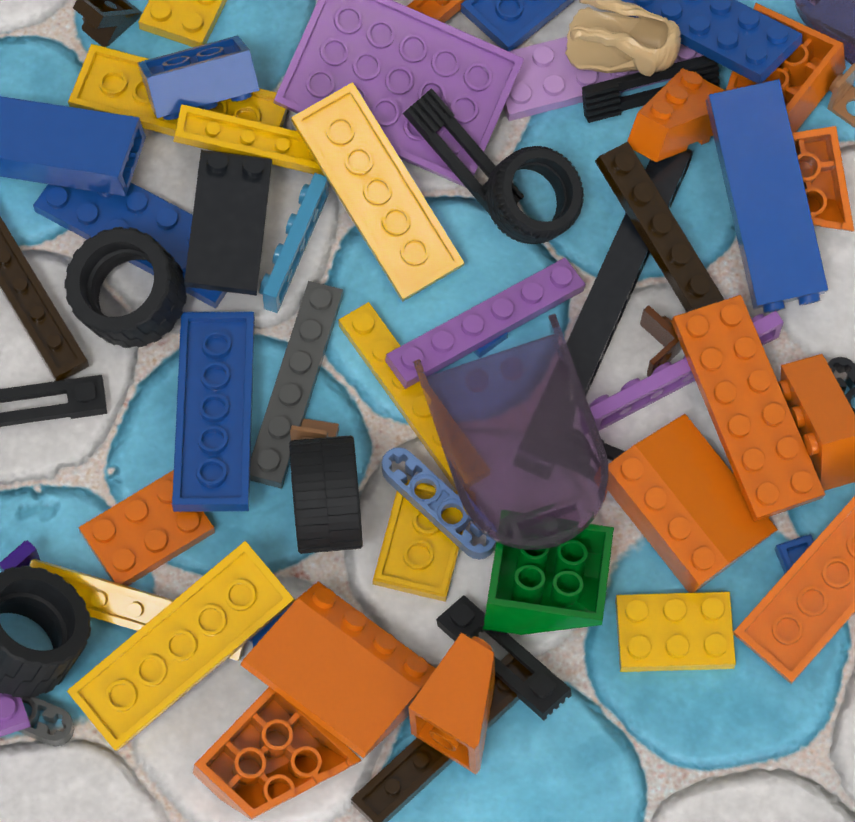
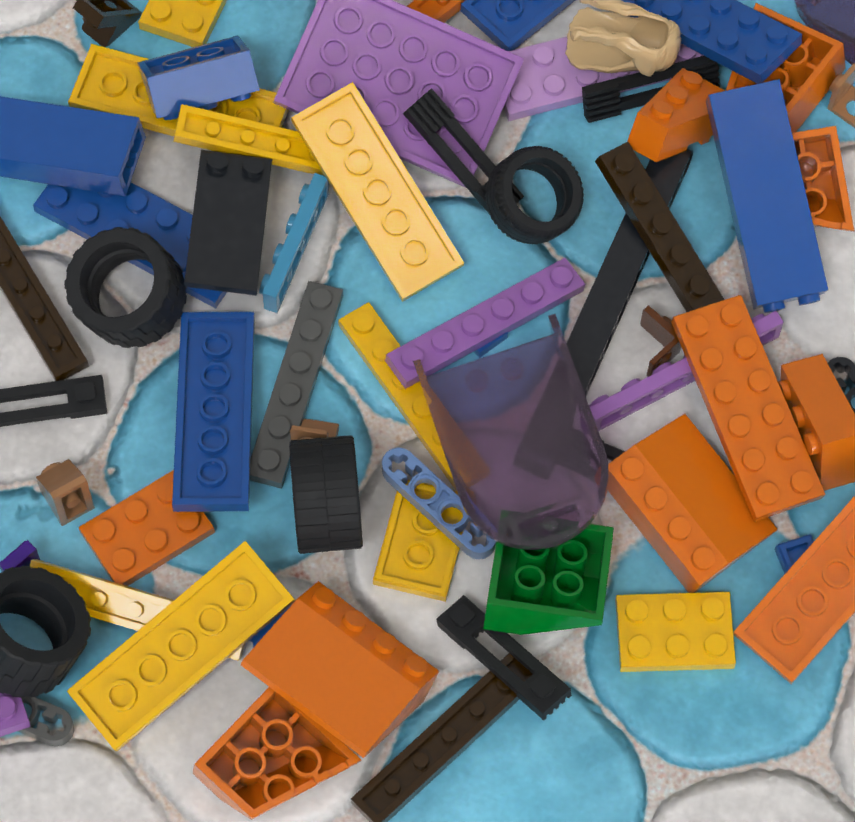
orange slope [408,633,495,775] -> none
none -> medium nougat slope [36,459,95,526]

